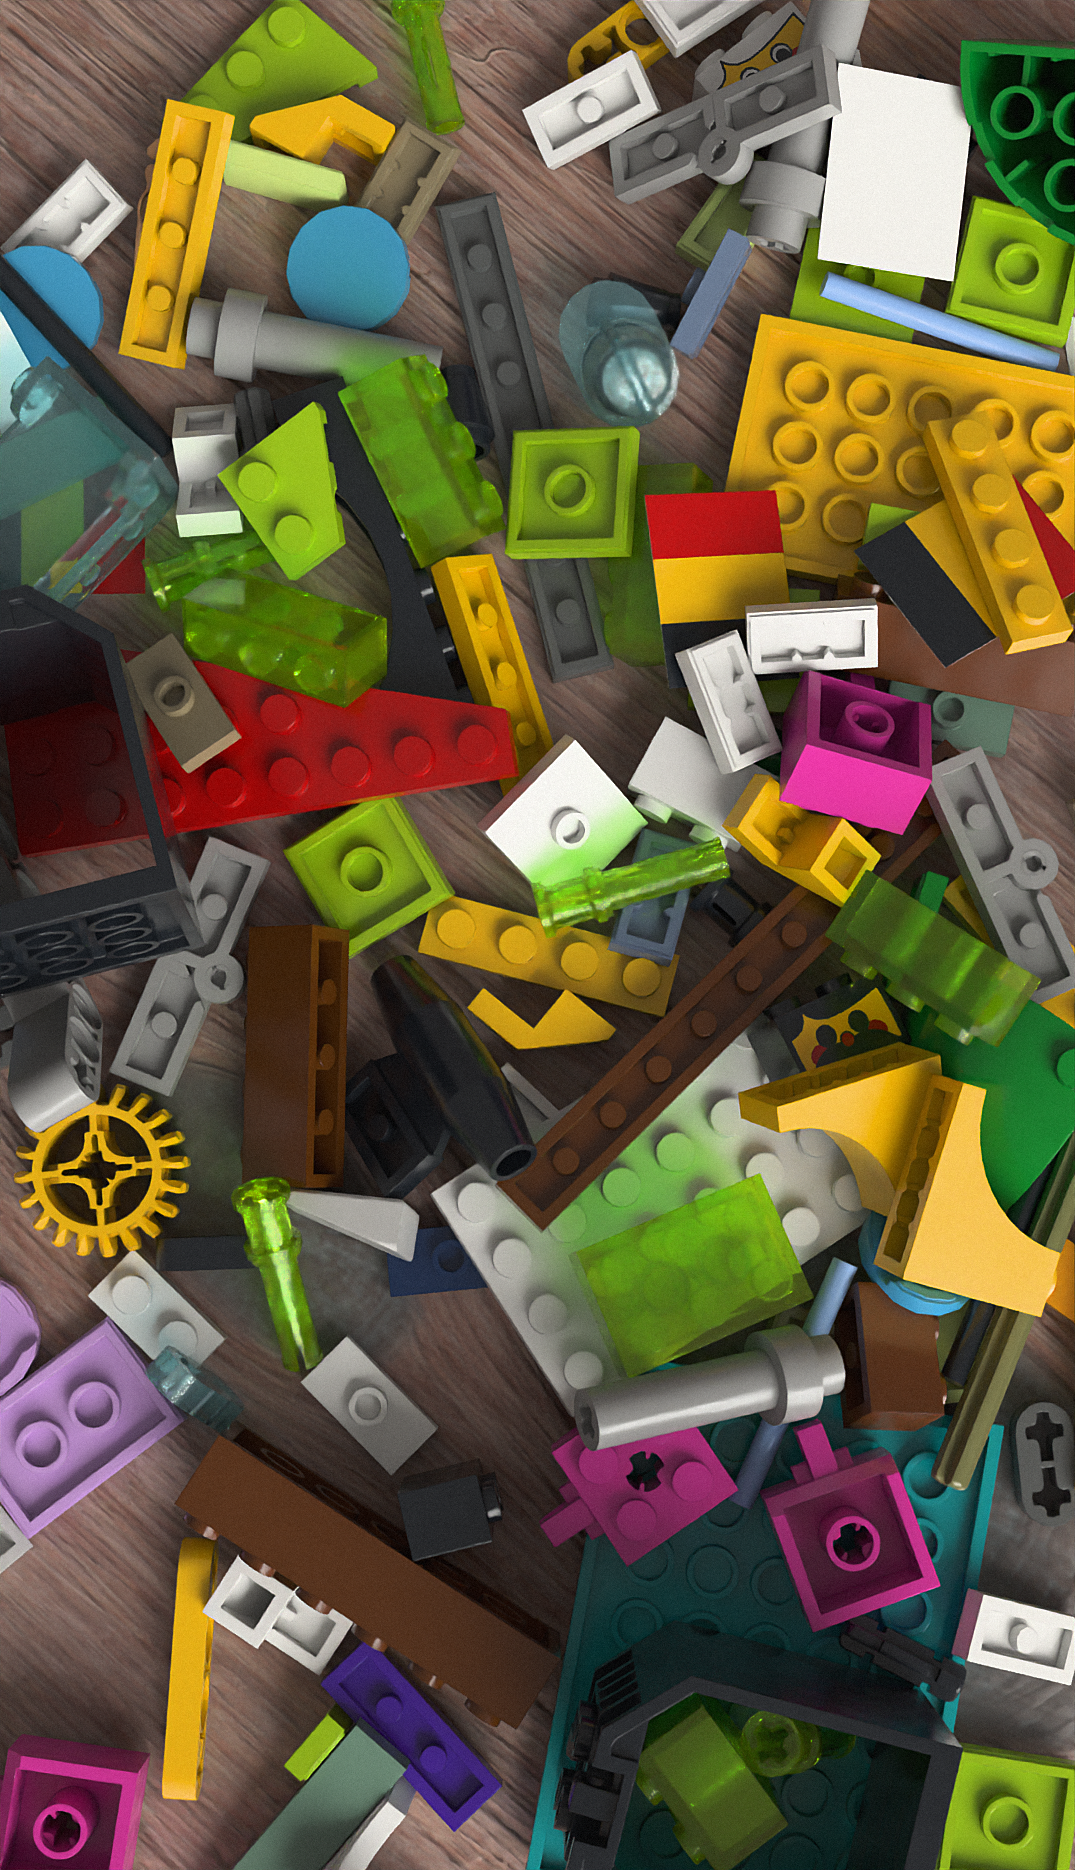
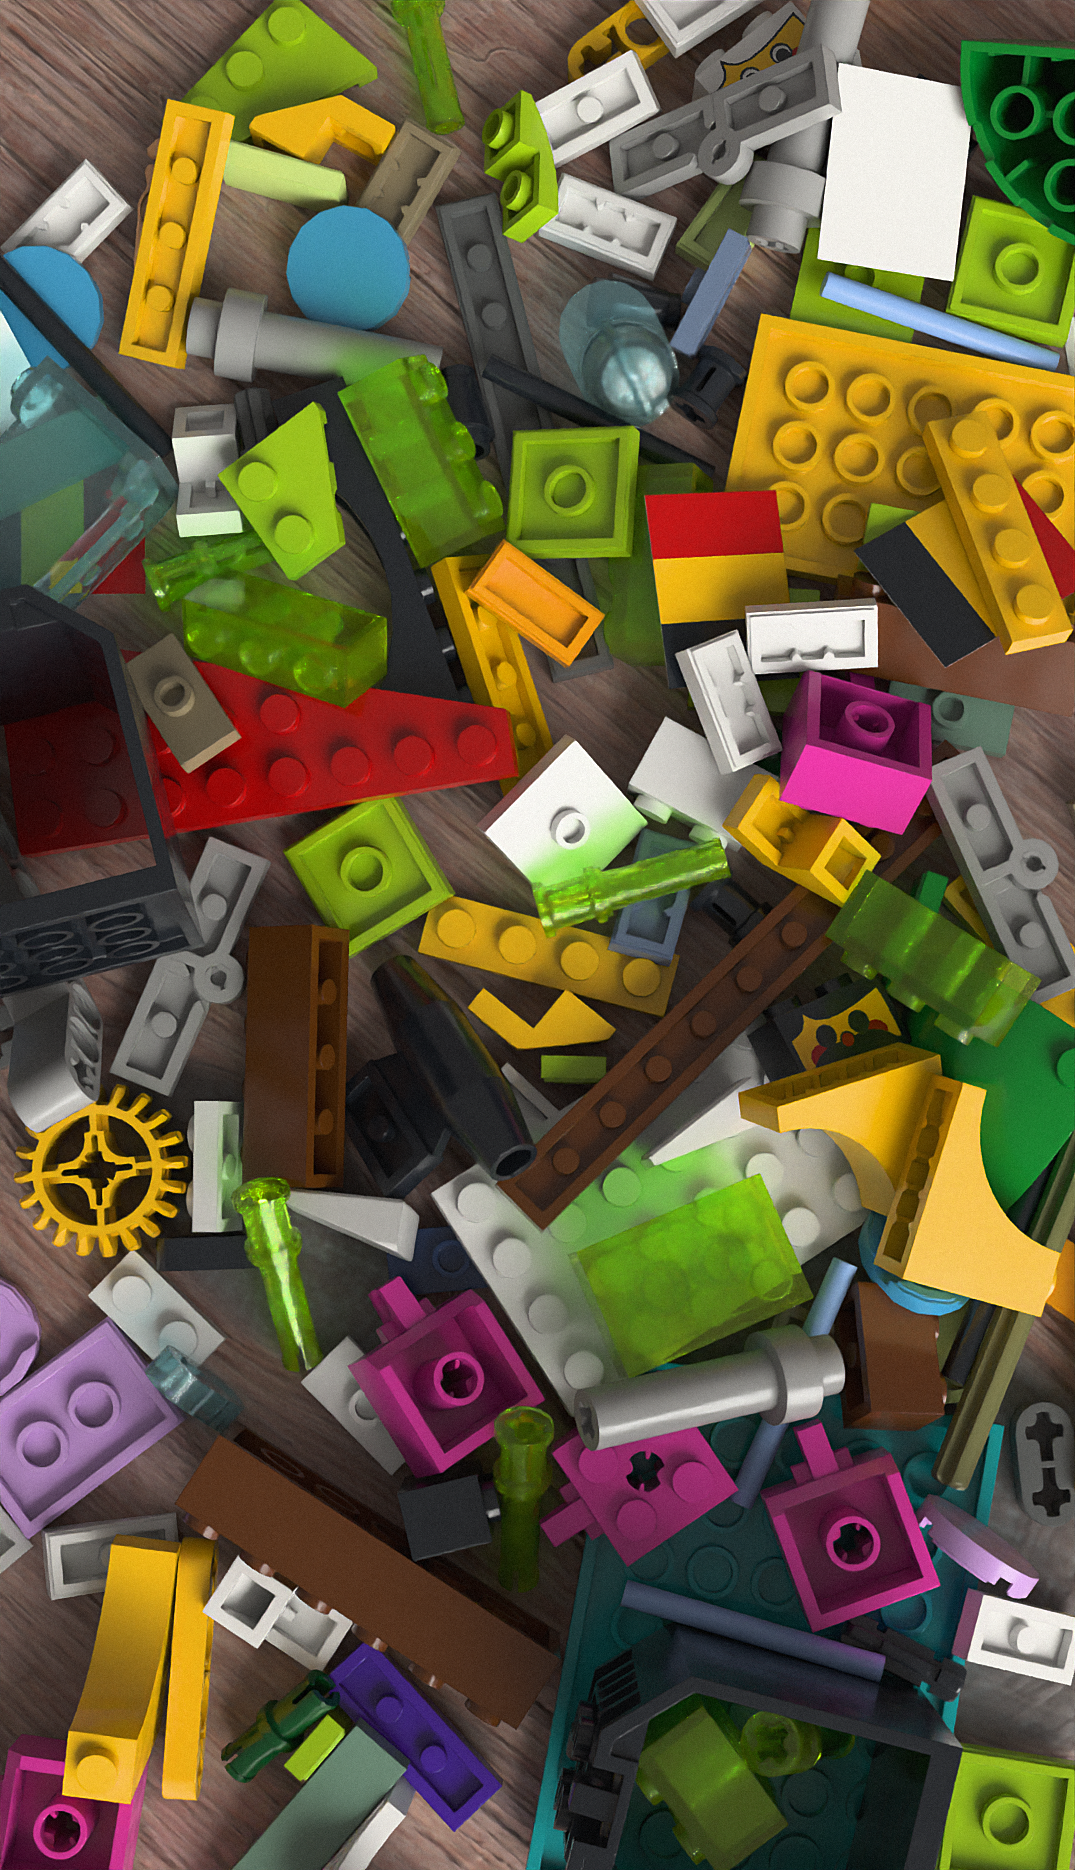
none -> white slope [41,1512,179,1600]
none -> yellow arch [62,1534,181,1804]
none -> white plate [186,1101,244,1232]
none -> dark green pin [221,1669,340,1783]
none -> dark pink hinge [348,1276,546,1479]
none -> light orange tile [464,539,605,668]
none -> black bar [481,354,716,489]
none -> lime slope [482,90,559,243]
none -> clear neon green pin [493,1406,554,1593]
none -> white plate [539,172,677,281]
none -> lime tile [541,1055,606,1084]
none -> light blue bar [621,1580,886,1682]
none -> white slope [640,1076,759,1170]
none -> black bush [667,345,748,430]
none -> lavender tile [915,1494,1039,1599]

